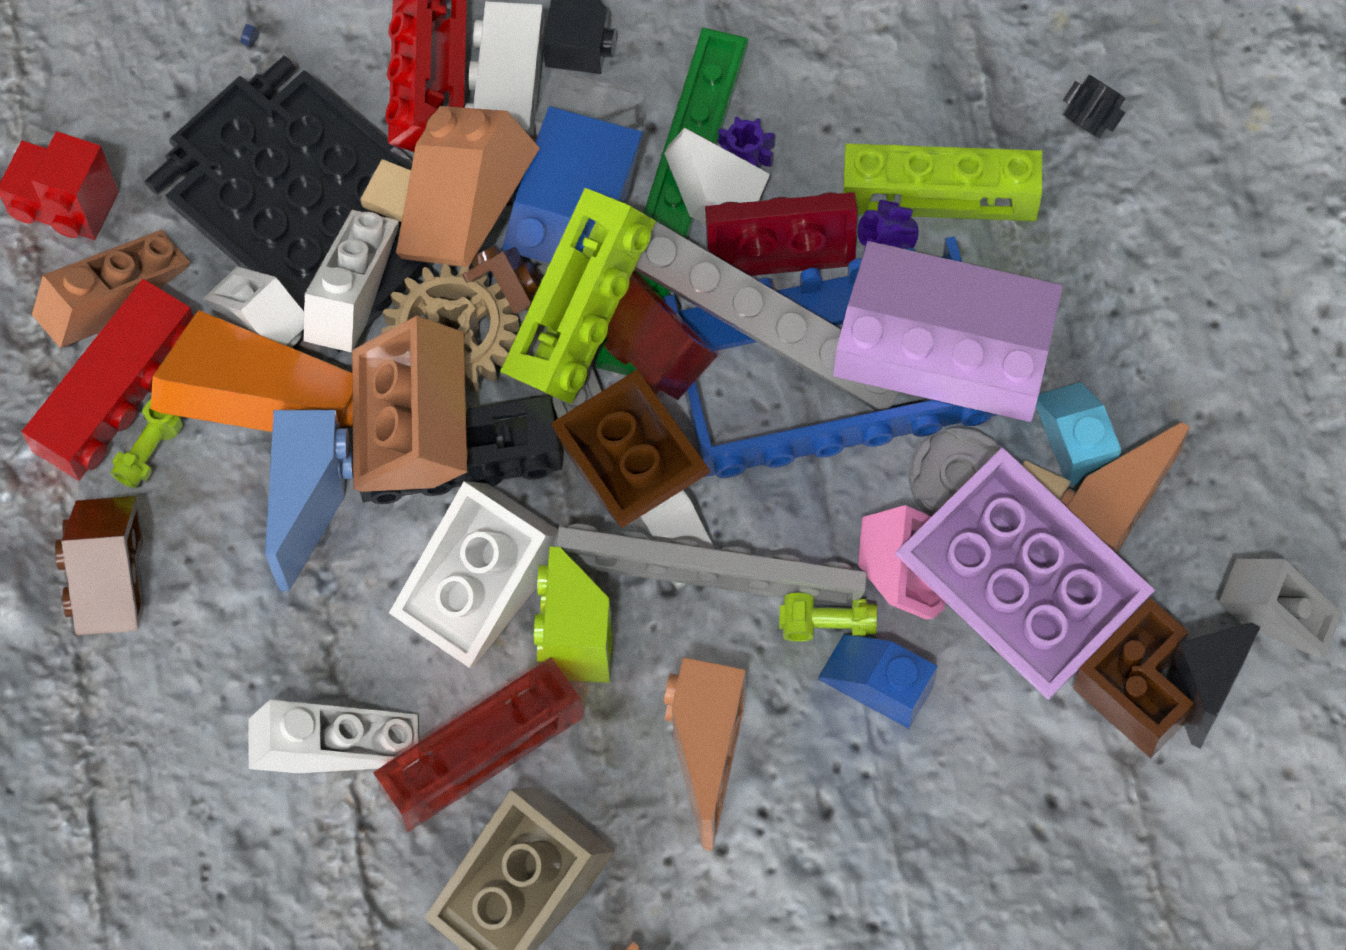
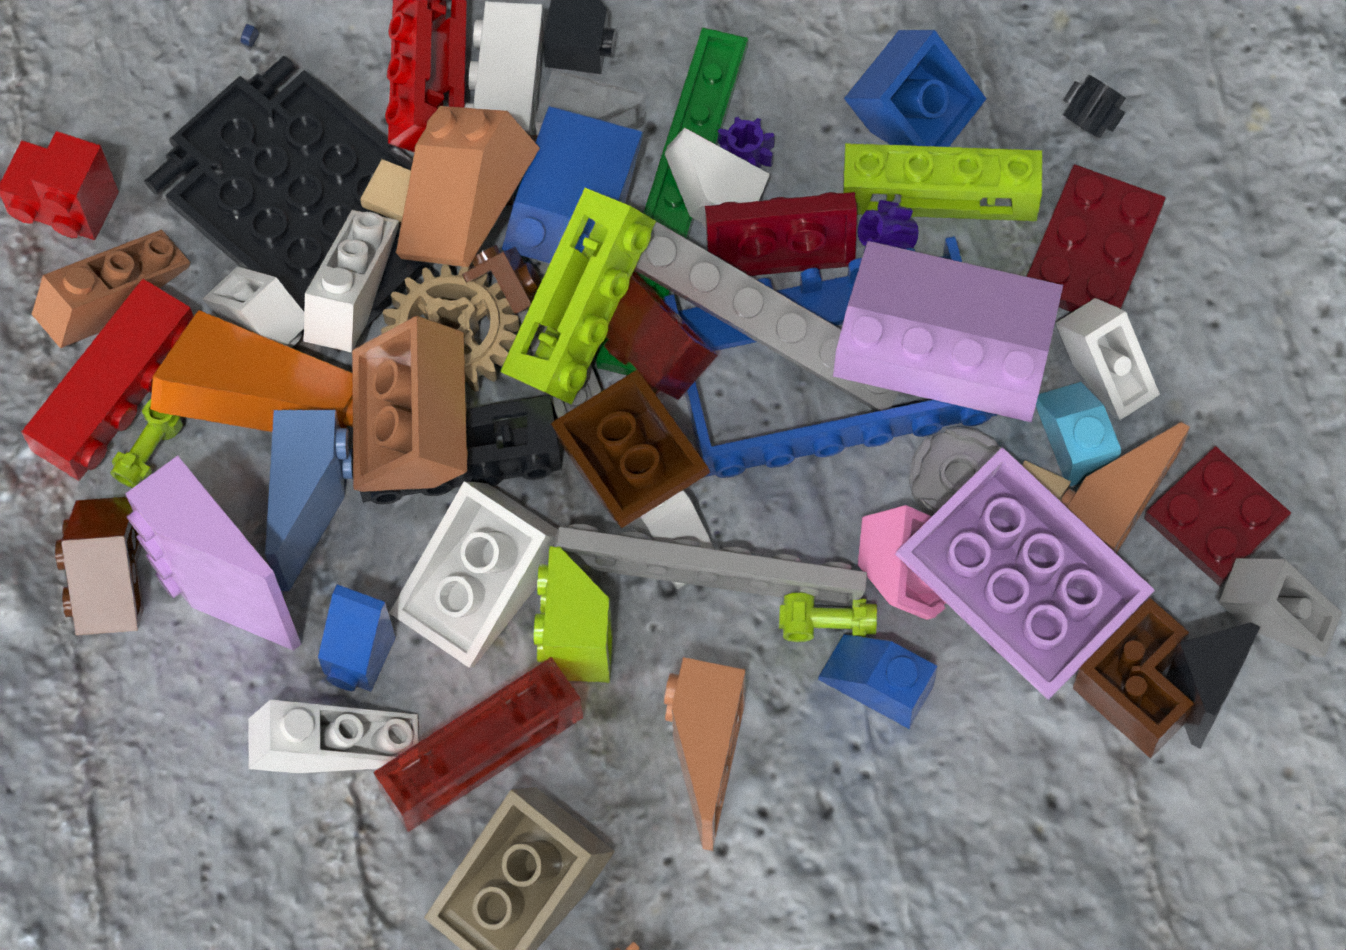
none -> lavender slope [125,455,302,651]
none -> blue slope [318,584,396,692]
none -> blue slope [844,30,987,147]
none -> dark red plate [1027,164,1166,312]
none -> white slope [1055,298,1160,420]
none -> dark red plate [1144,446,1291,587]

